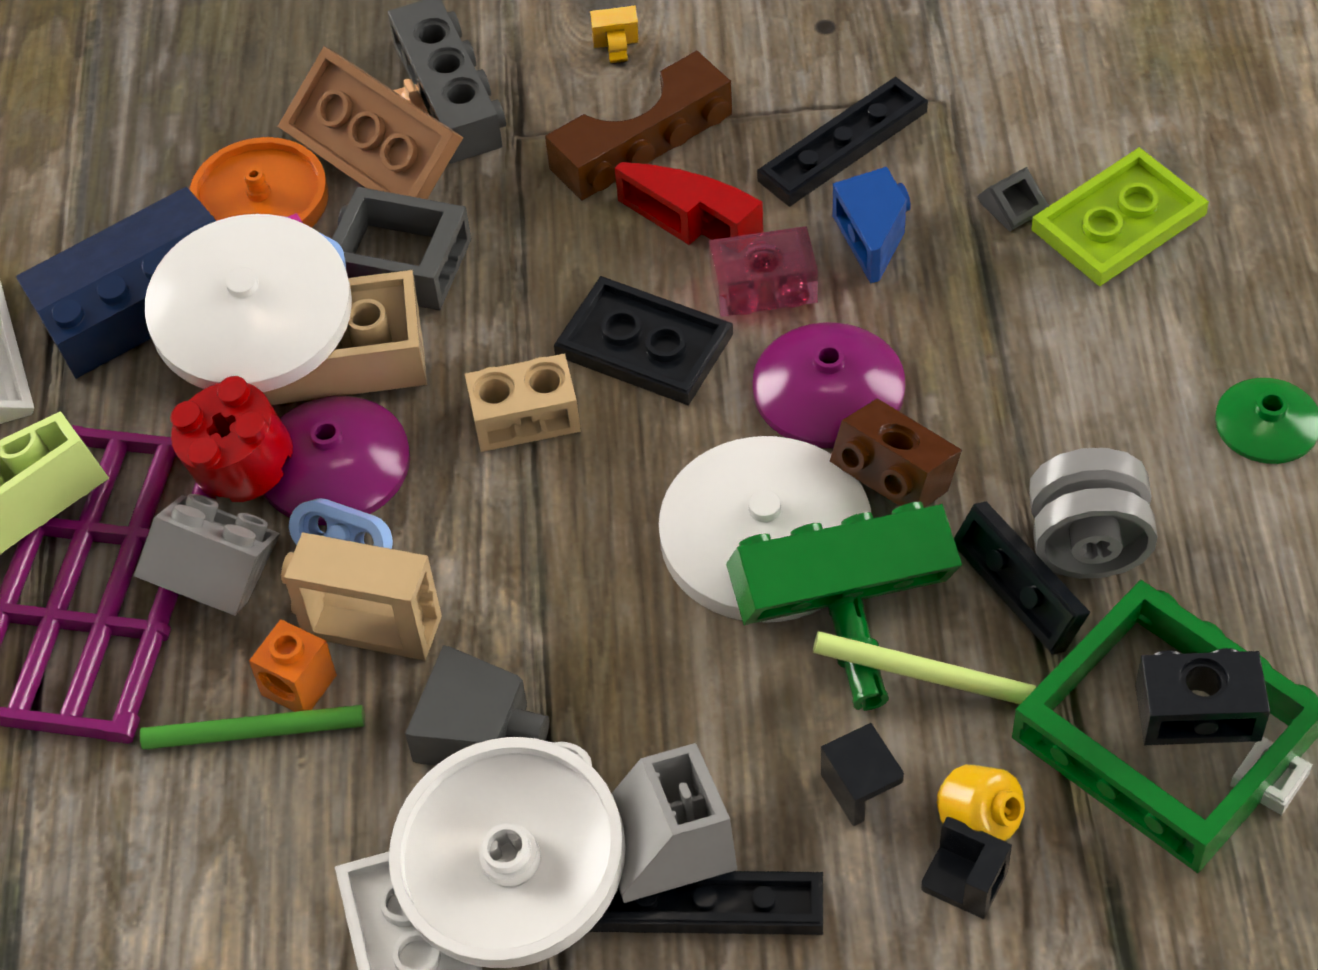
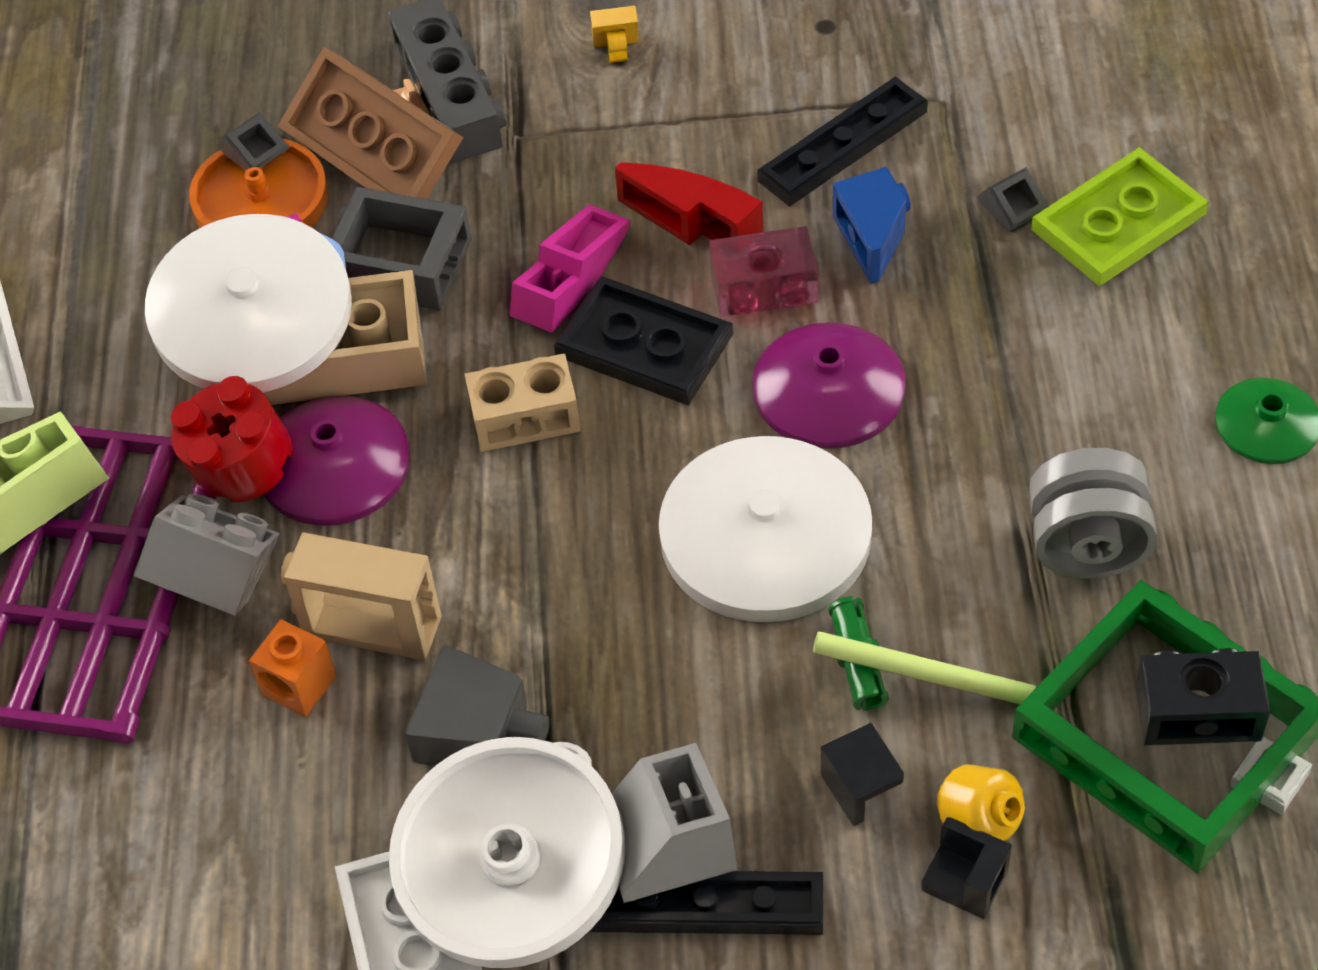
dark blue slope [15,186,216,379] -> none
bright green bar [140,705,365,750] -> none
light blue plate [289,498,393,549] -> none
reddish brown arch [545,51,732,201] -> none
green brick [726,502,962,625] -> none
reddish brown brick [830,398,962,508] -> none
black tile [954,501,1091,655] -> none
none -> dark grey slope [219,112,289,170]
none -> dark pink slope [509,204,631,333]

